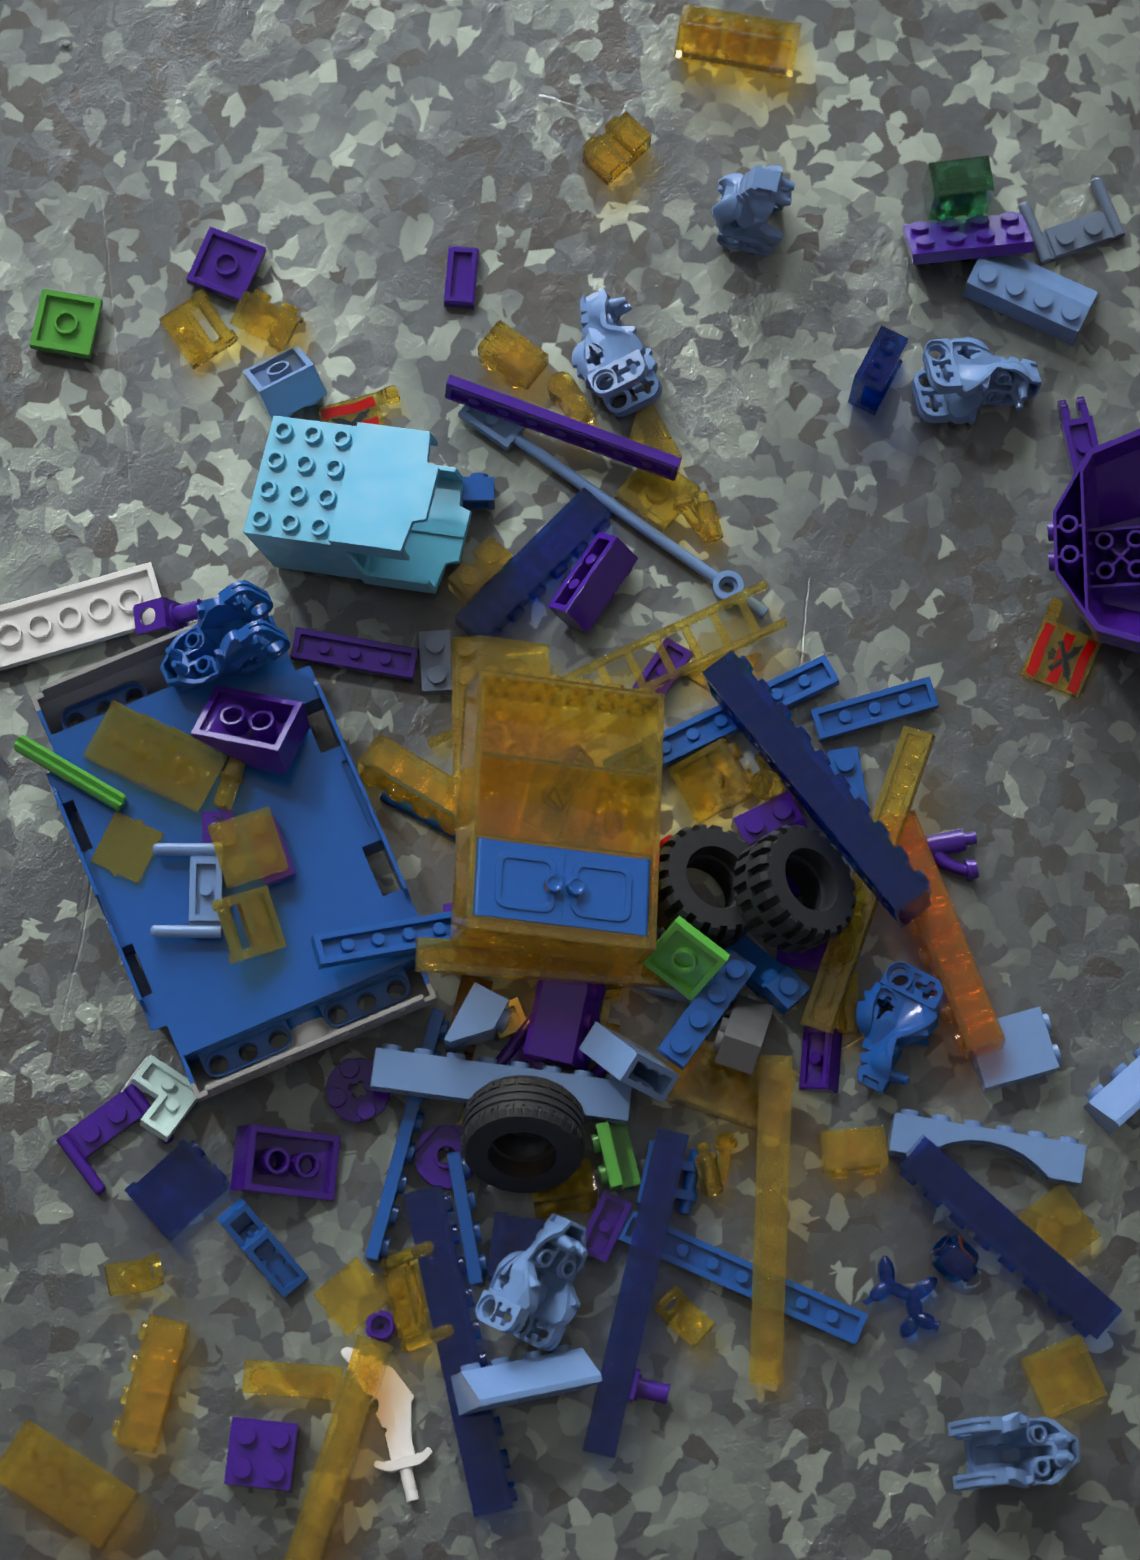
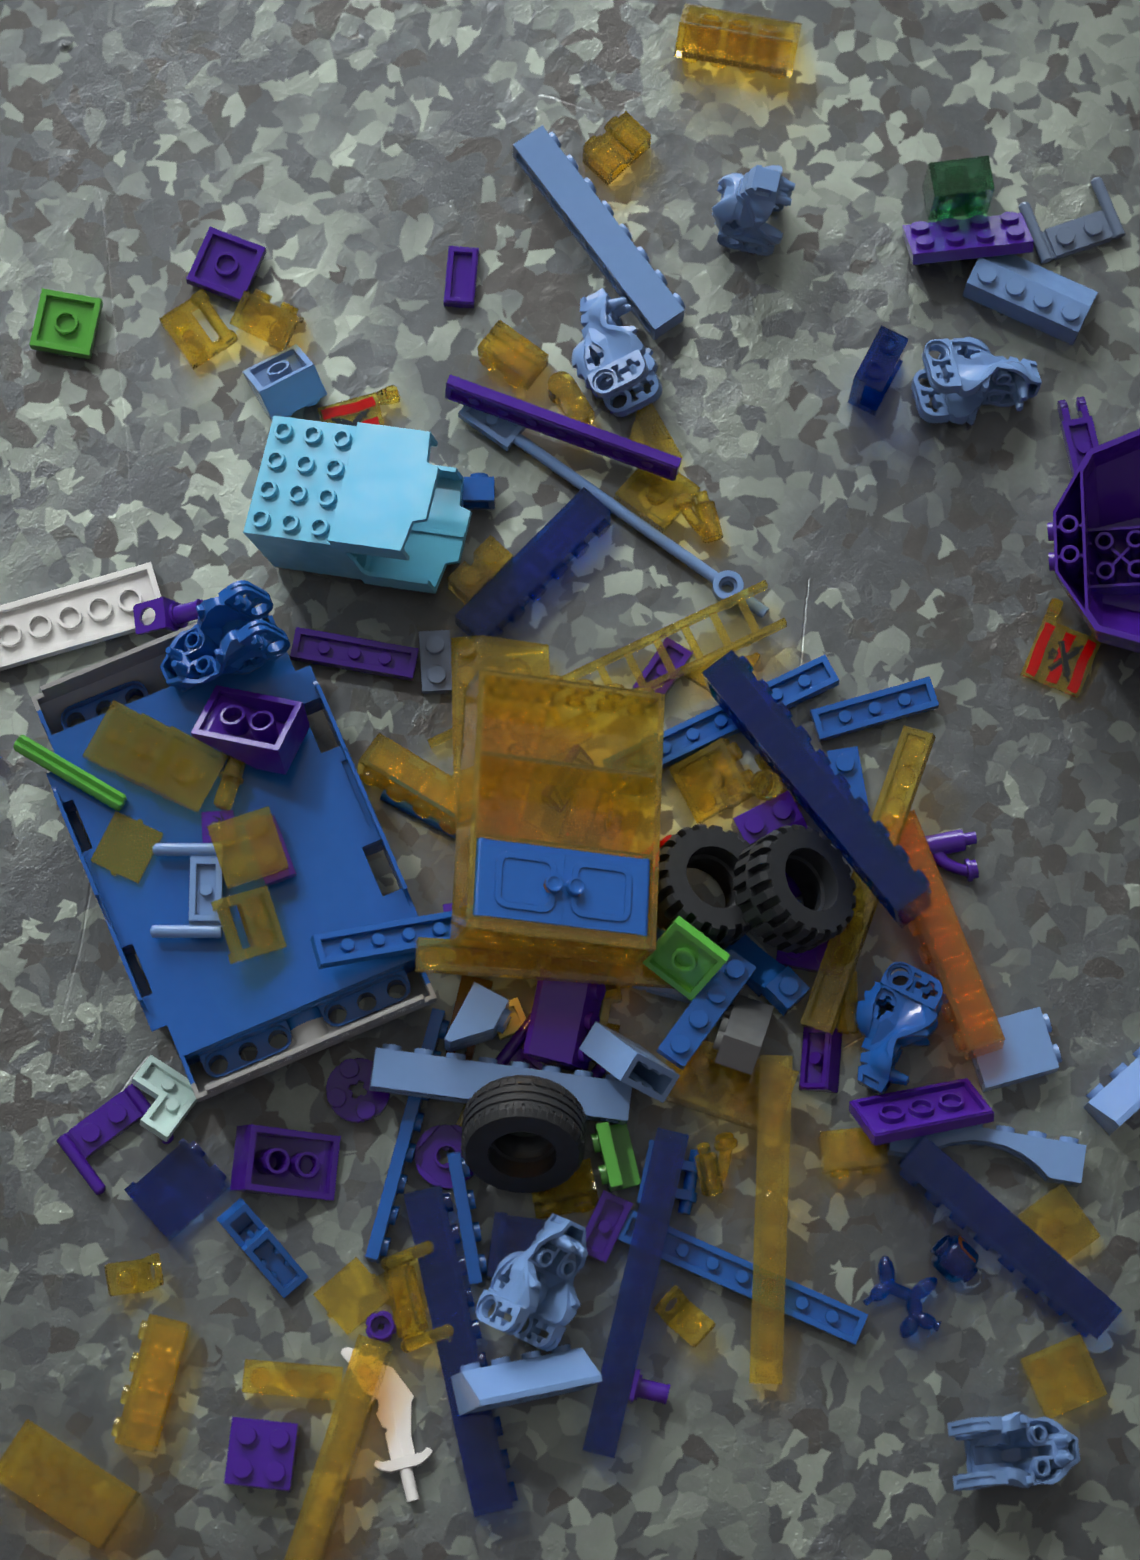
dark purple brick [547,532,639,633] -> none
none -> medium blue brick [513,125,685,340]
none -> dark purple tile [849,1078,994,1146]

